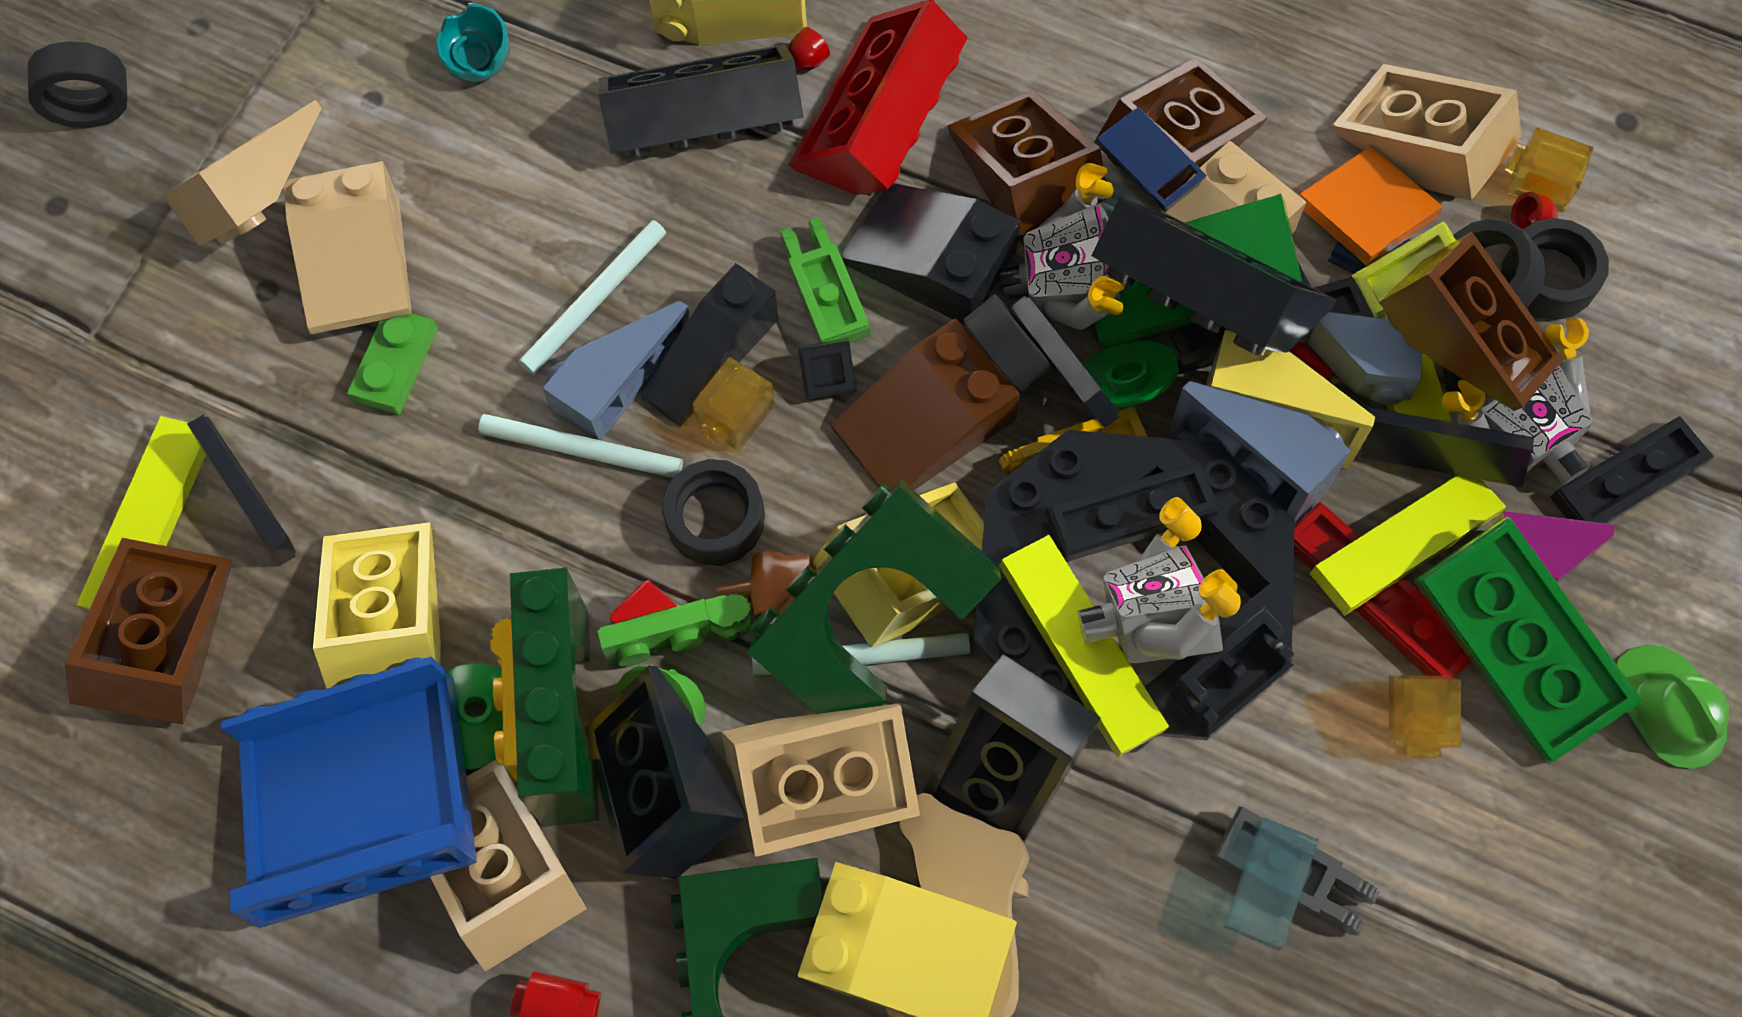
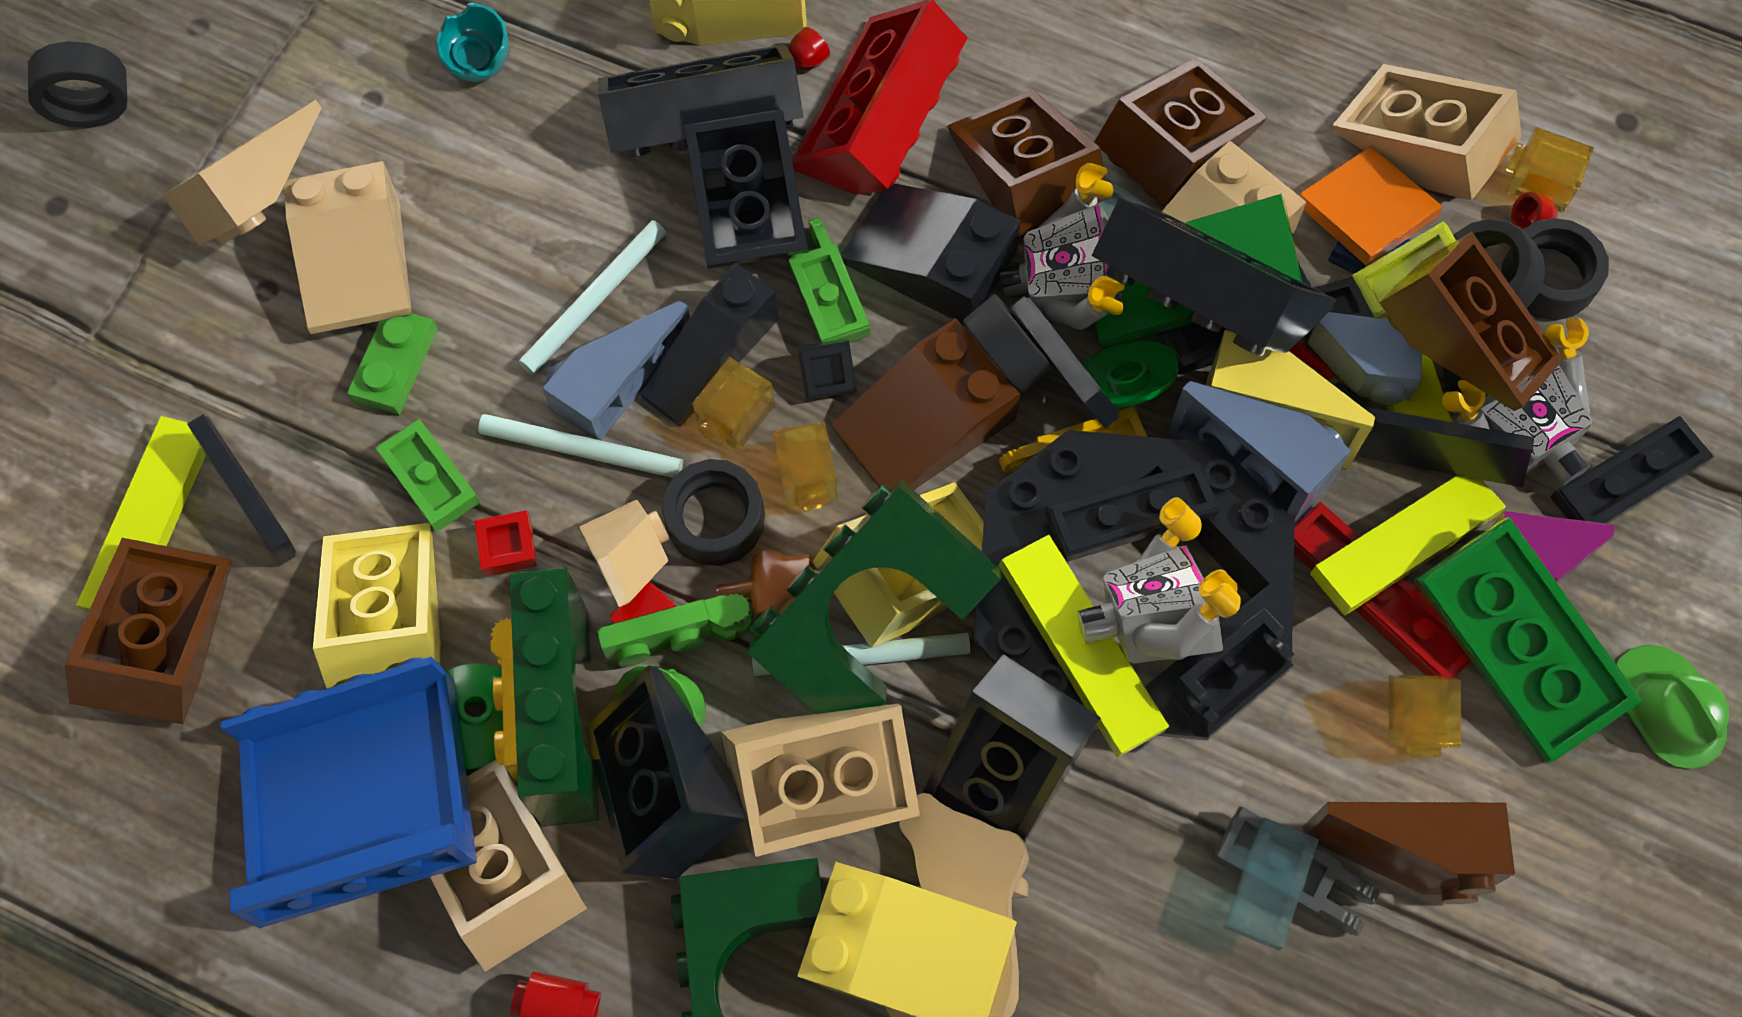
dark blue piece [1096,107,1207,213] -> none
none -> bright green plate [376,419,481,532]
none -> red plate [474,510,538,576]
none -> tan slope [579,500,669,607]
none -> black slope [684,109,808,269]
none -> clear yellow brick [773,422,838,510]
none -> reddish brown slope [1303,802,1515,904]

